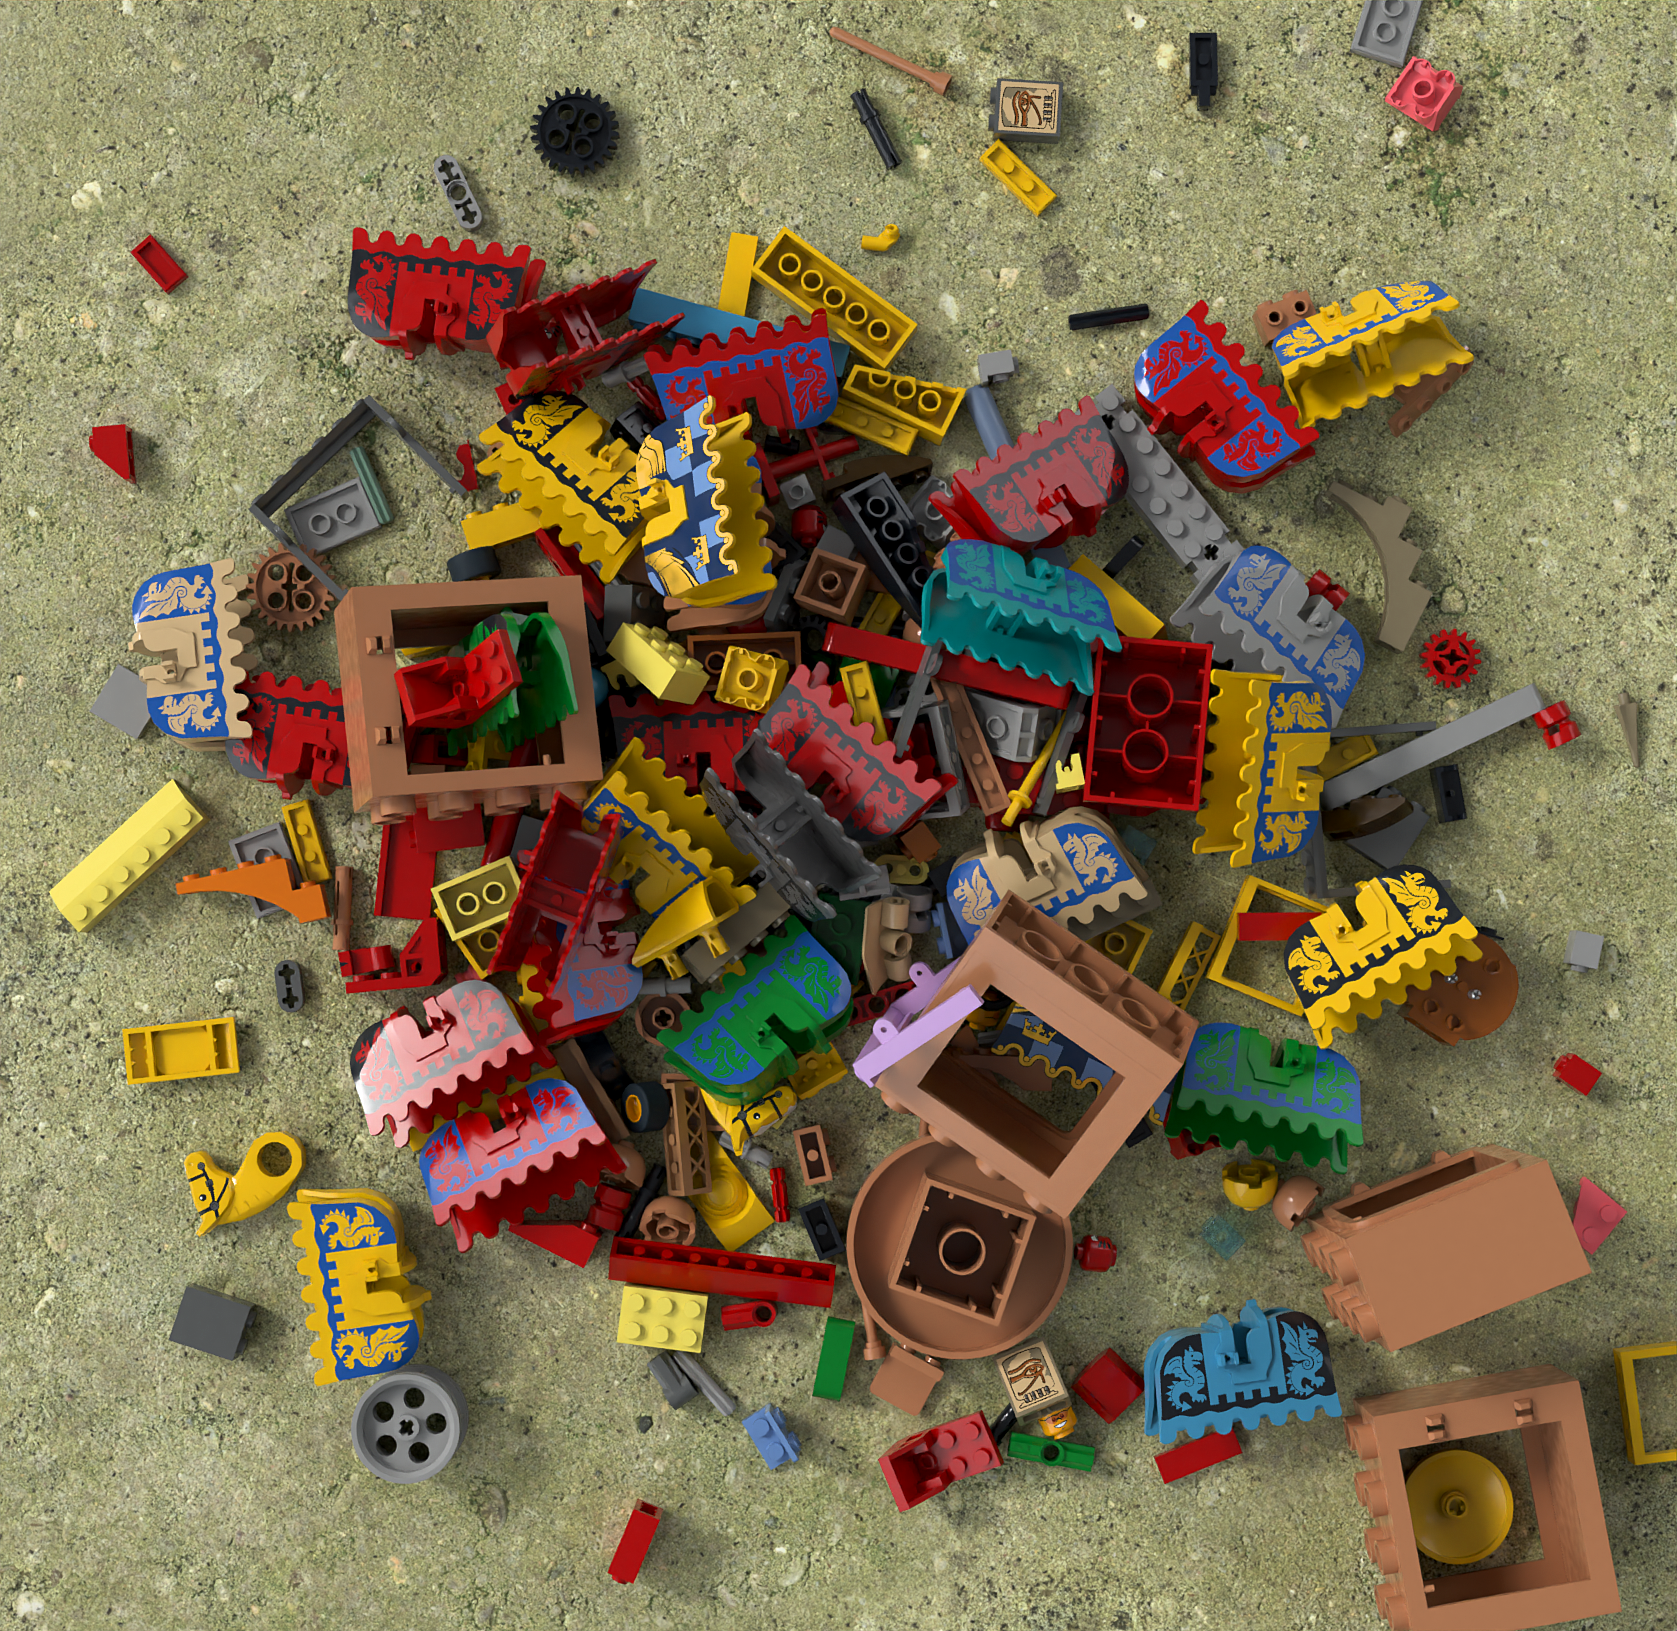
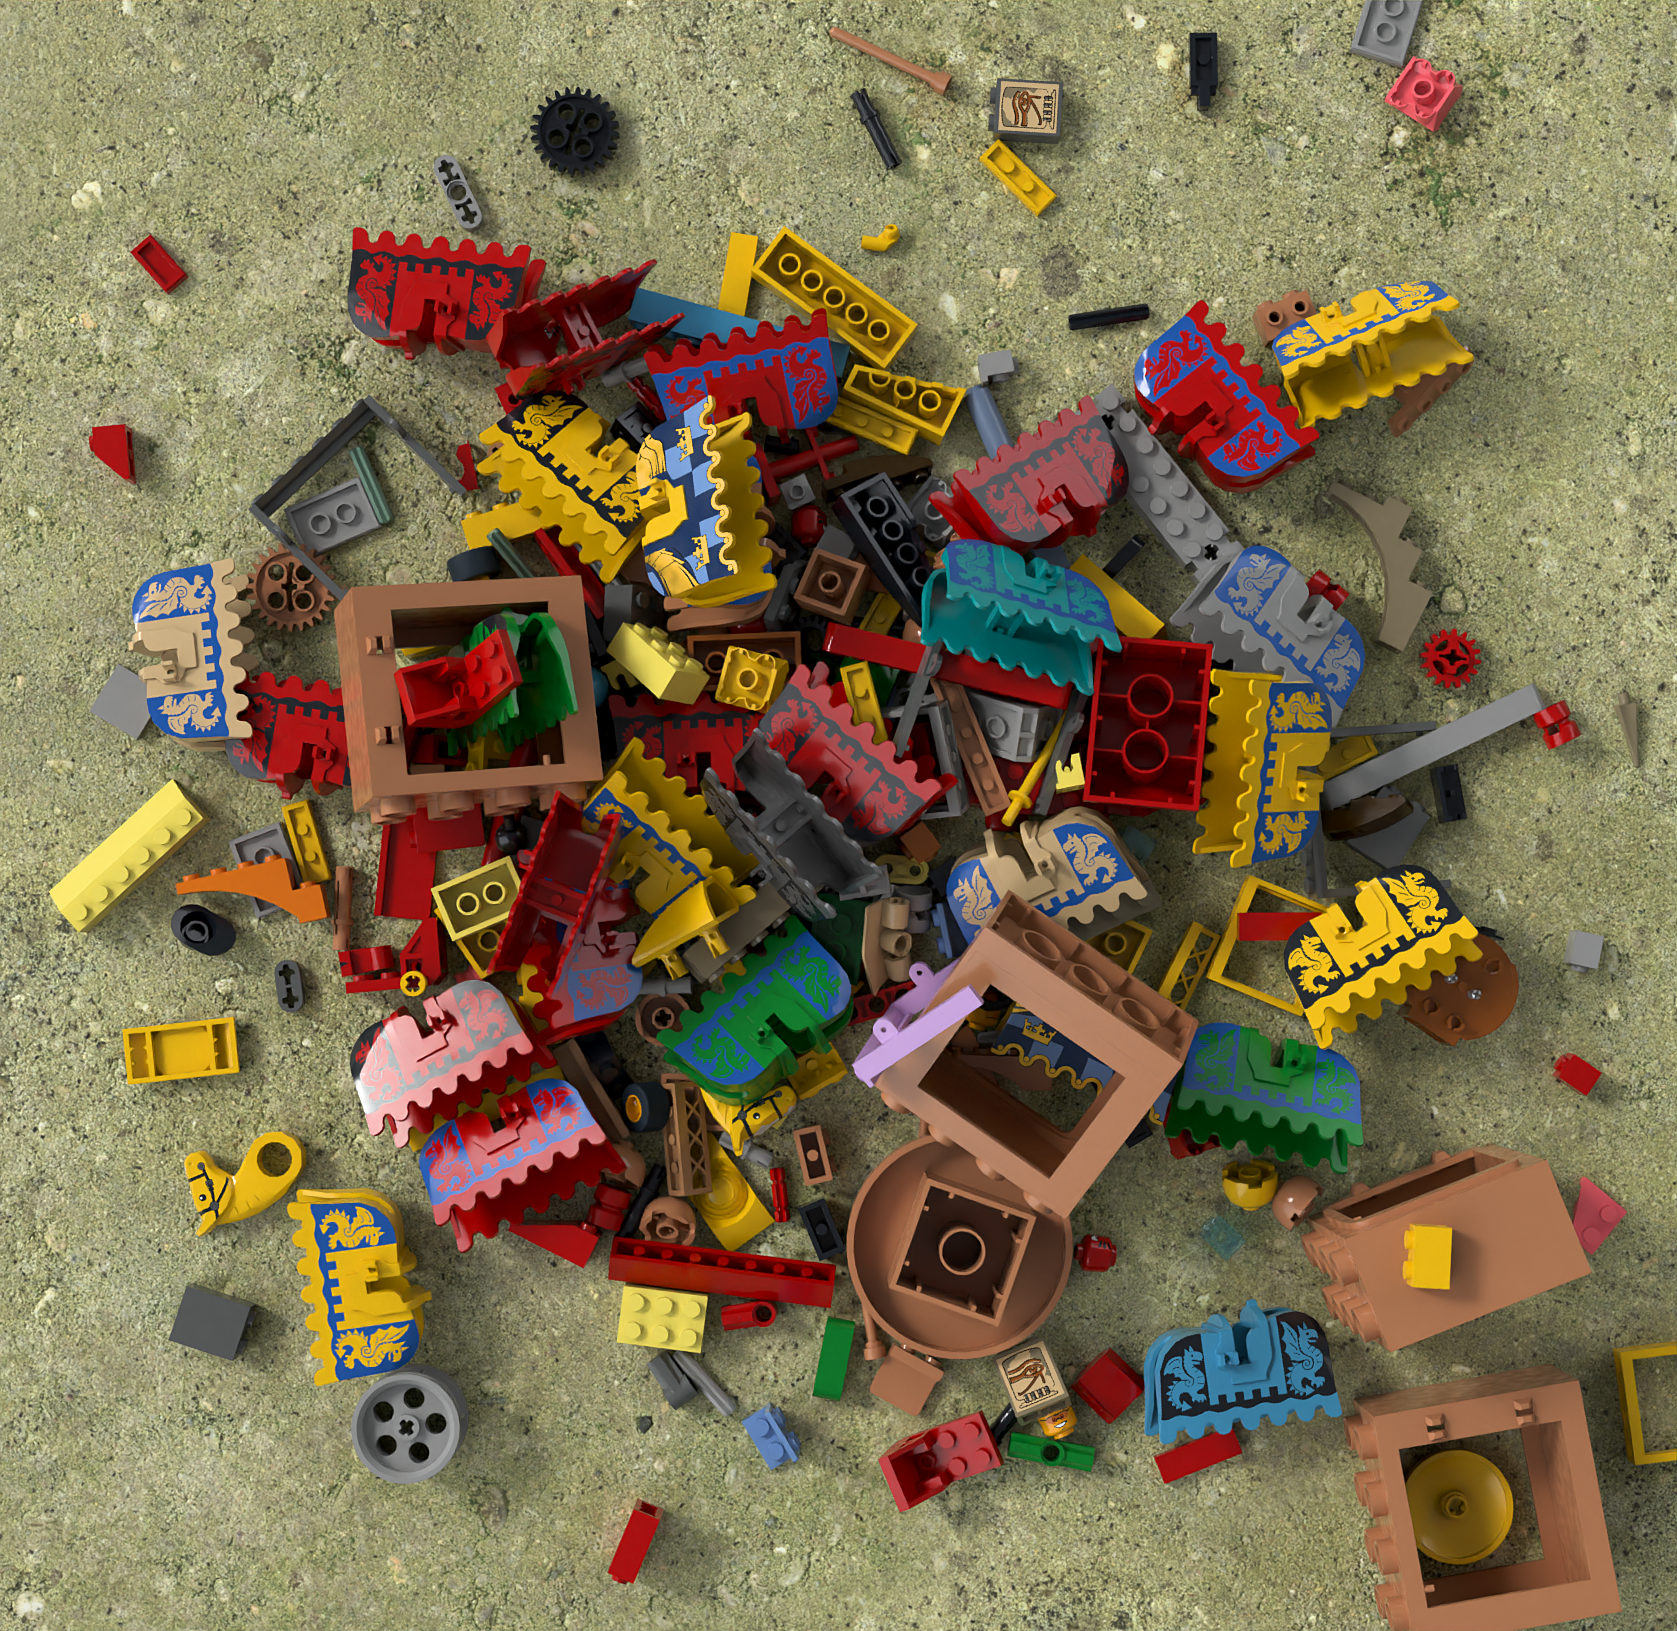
none -> black piece [171,904,236,956]
none -> yellow bush [400,971,428,996]
none -> sand green axle [487,528,538,578]
none -> black piece [495,814,527,855]
none -> yellow brick [1403,1223,1452,1289]

